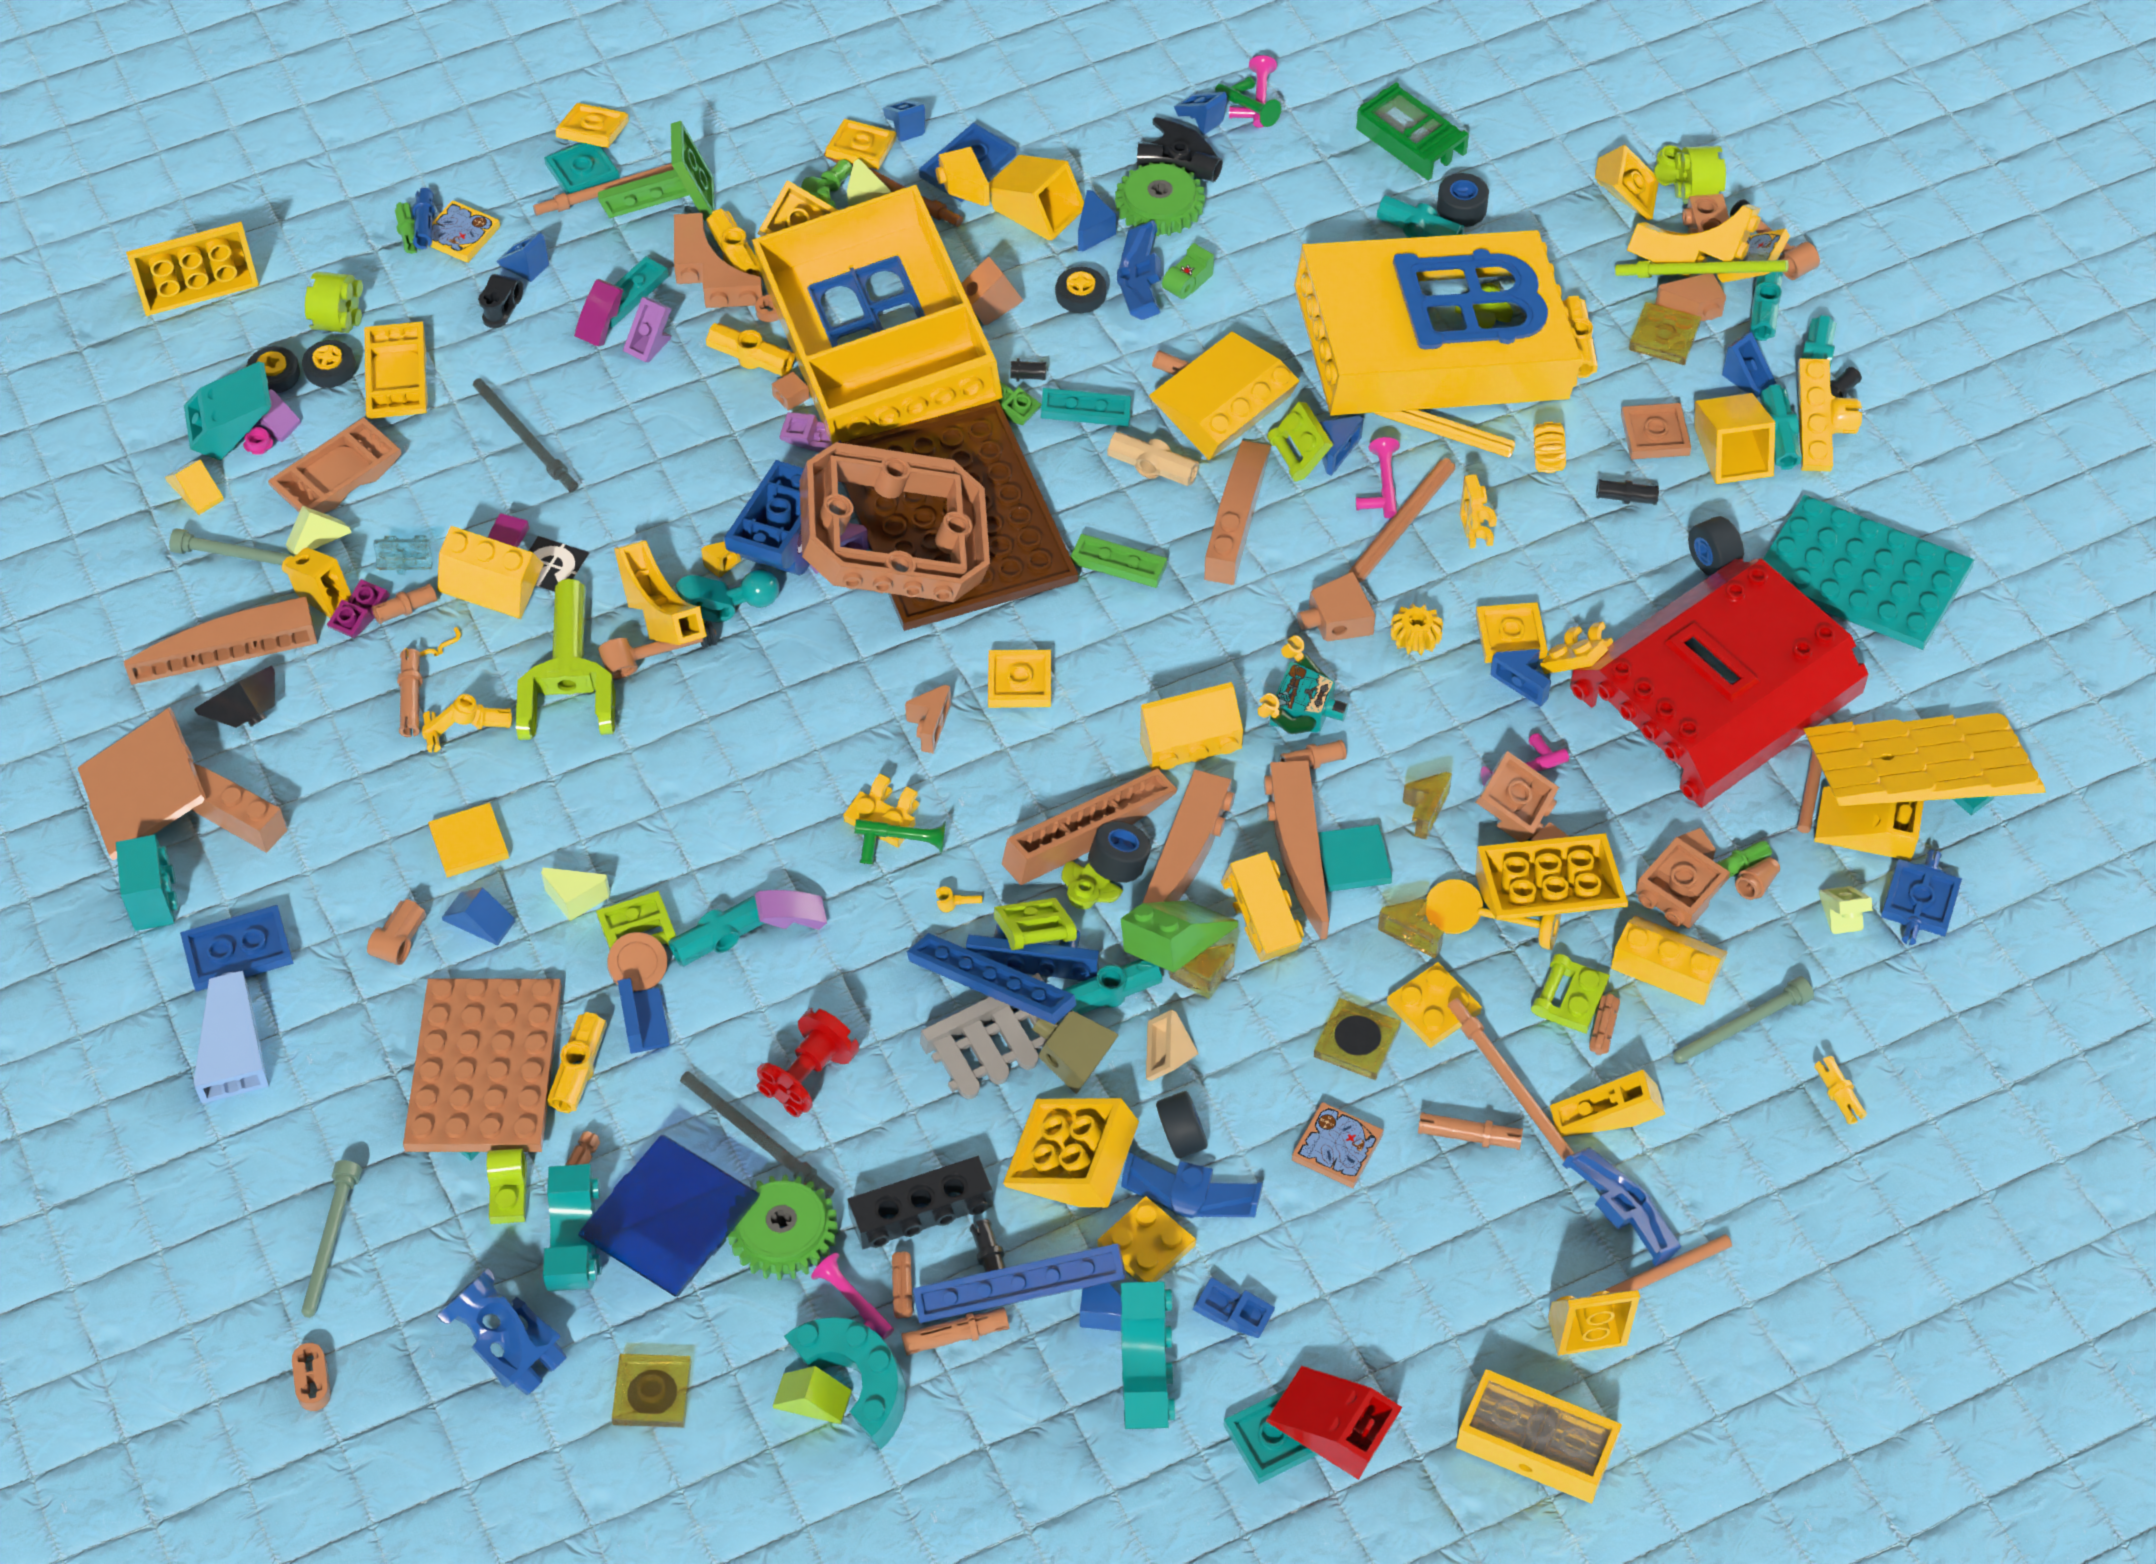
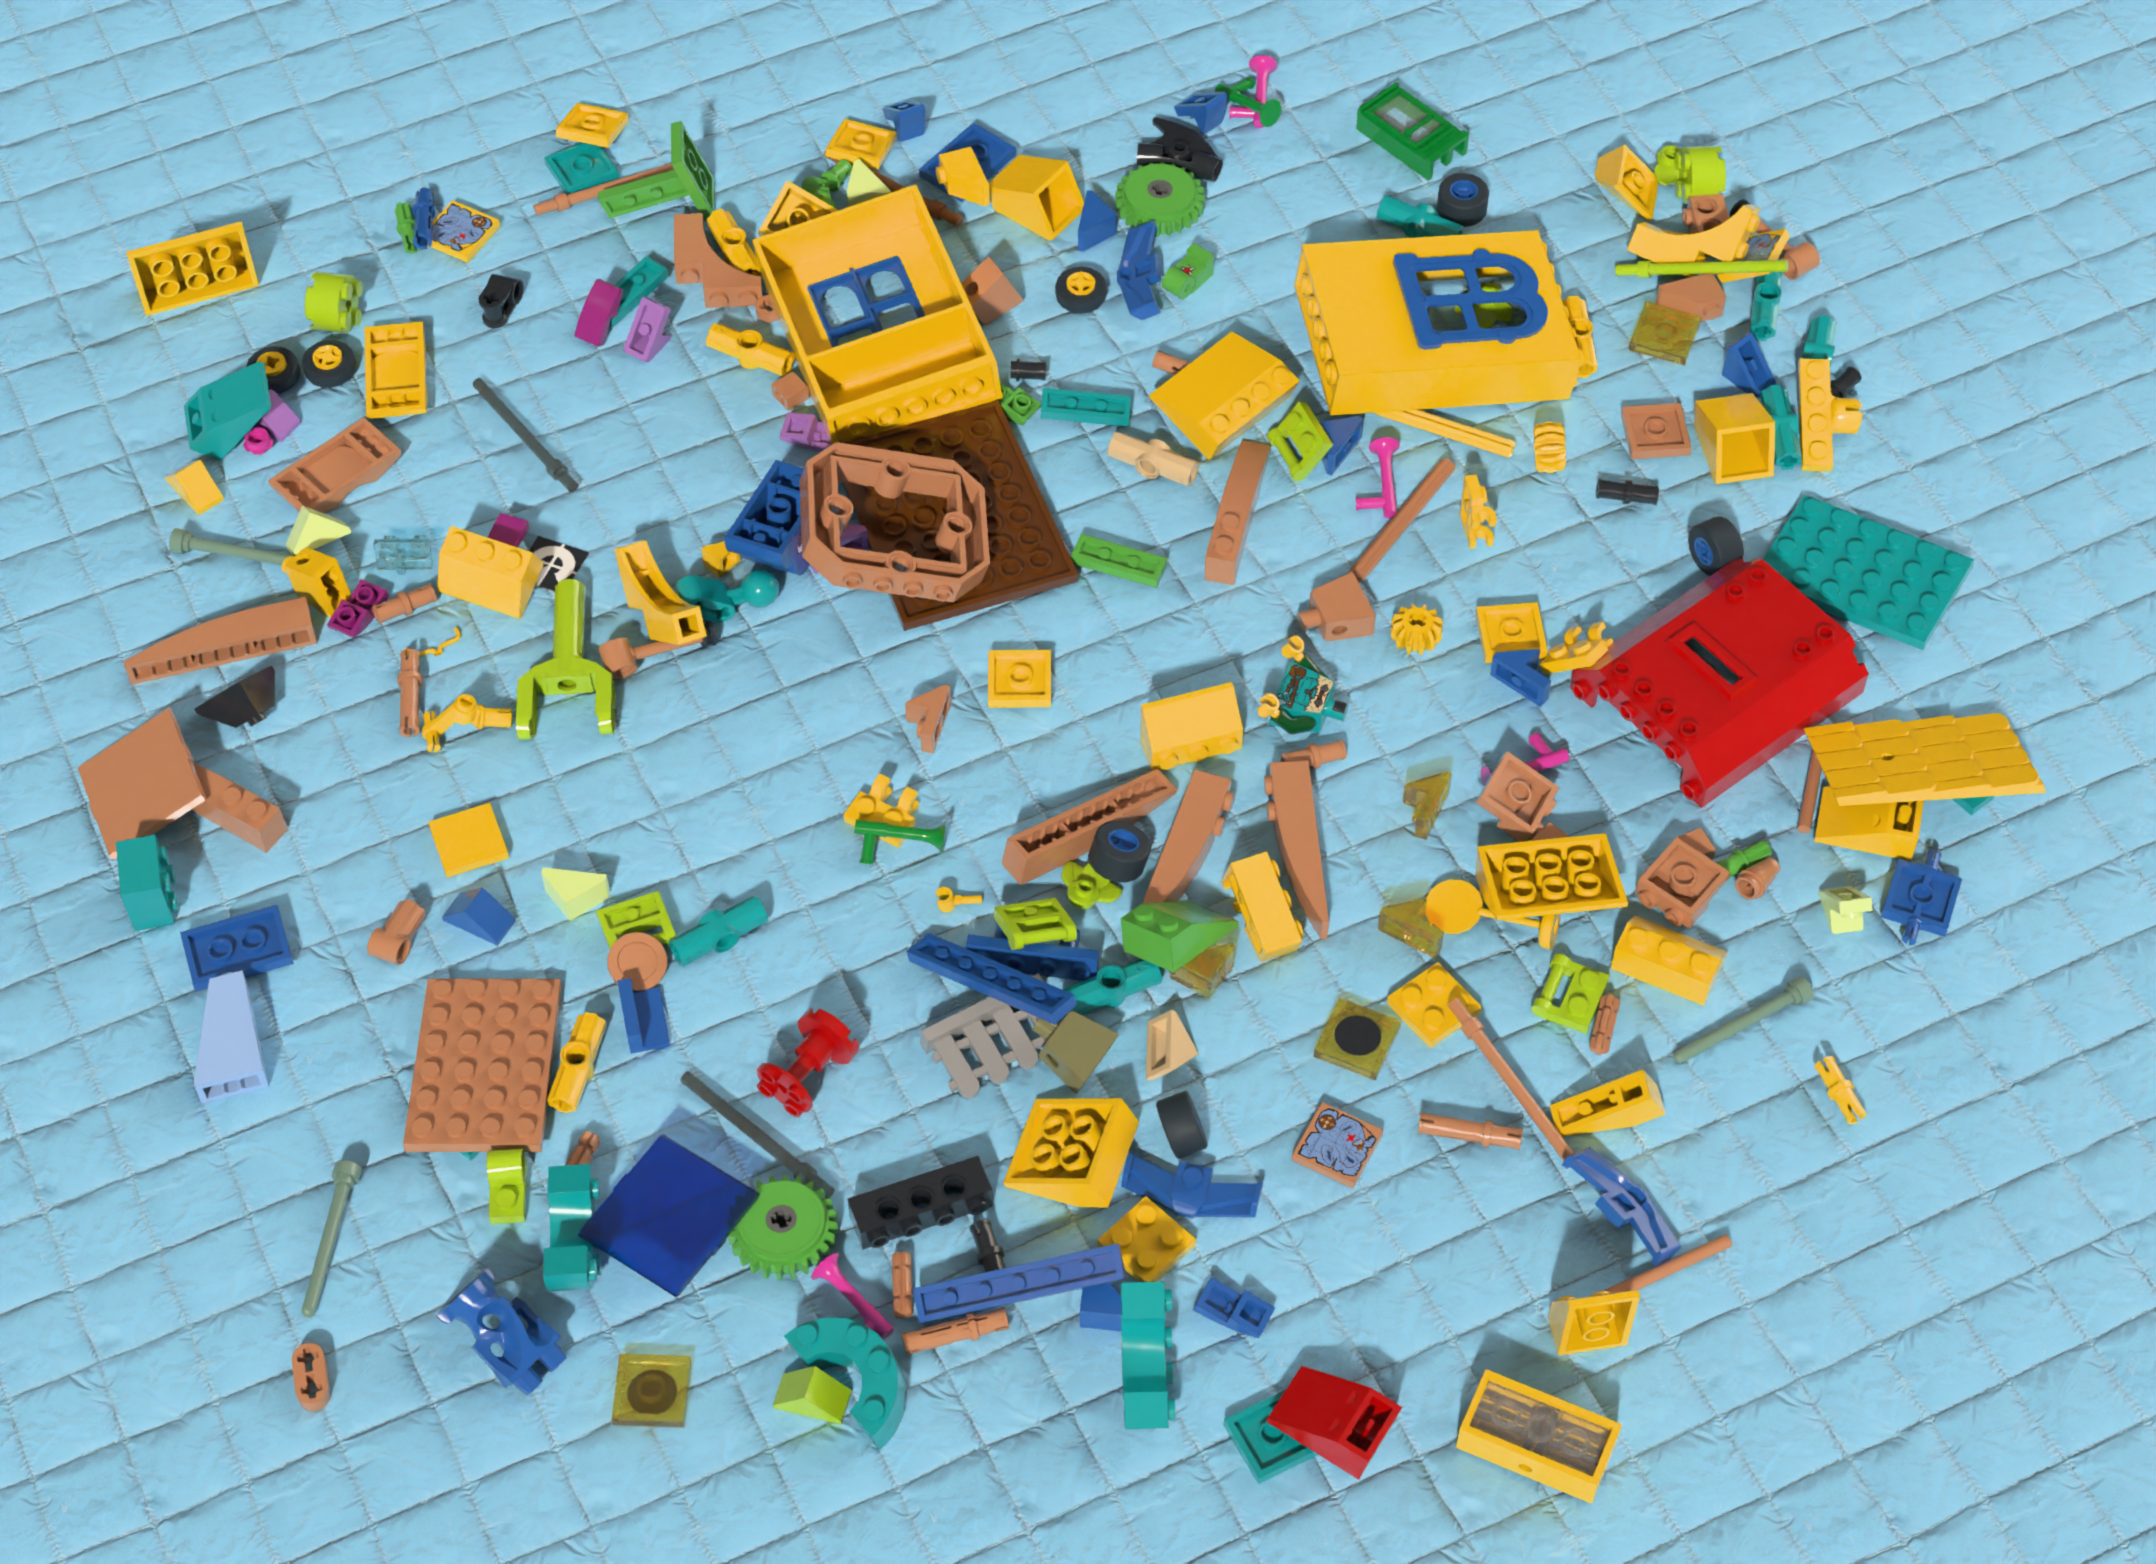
blue slope [496,232,549,282] -> none
medium lavender slope [755,890,827,930] -> none
teal tile [1318,824,1392,892] -> none

